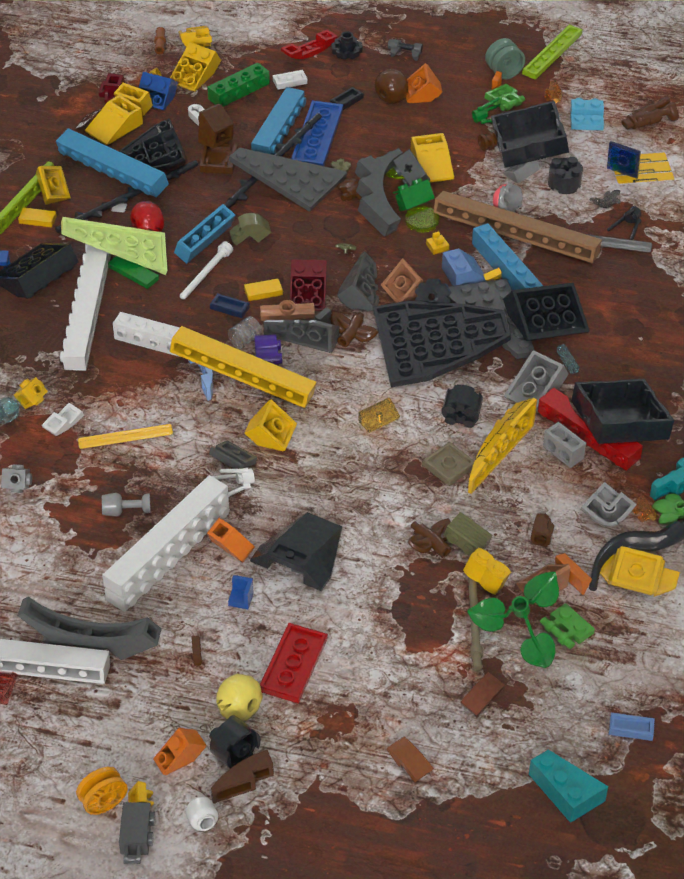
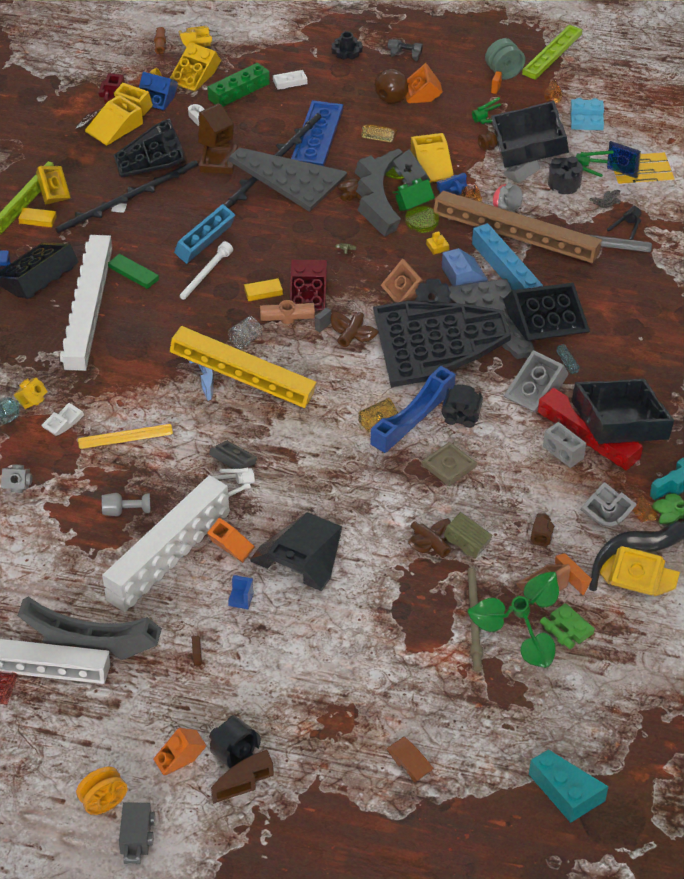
dark azure brick [56,128,169,197] -> none
yellowish green wing [61,217,167,275] -> none
white brick [113,312,180,357] -> none
yellow tile [128,781,154,807] -> none
red piece [130,201,164,232] -> none
white head [186,797,218,831] -> none
dark blue tile [210,293,250,318] -> none
light yellow piece [216,674,263,721] -> none
olive brick [230,213,271,245] -> none
yellow slope [244,399,297,451] -> none
dark azure brick [251,87,306,155] -> none
dark purple brick [254,334,282,366] -> none
red tile [260,623,328,704] -> none
dark grey wedge [264,320,339,353] -> none
red slope [281,29,338,59] -> none
black tile [330,87,364,110] -> none
olive plant [331,158,351,172] -> none
dark grey wedge [337,251,379,311] -> none
copper slope [460,672,505,717] -> none
yellow brick [463,547,511,595] -> none
yellow wedge [468,398,537,494] -> none
yellow tile [483,268,502,281] -> none
bright green plate [484,84,525,111] -> none
medium blue tile [609,712,655,741] -> none
reddish brown piece [621,97,679,130] -> none
none -> clear yellow slope [361,124,397,142]
none -> blue arch [370,366,456,453]
none -> blue hips [437,173,468,195]
none -> clear orange tile [461,185,482,202]
none -> green plant [576,150,614,177]

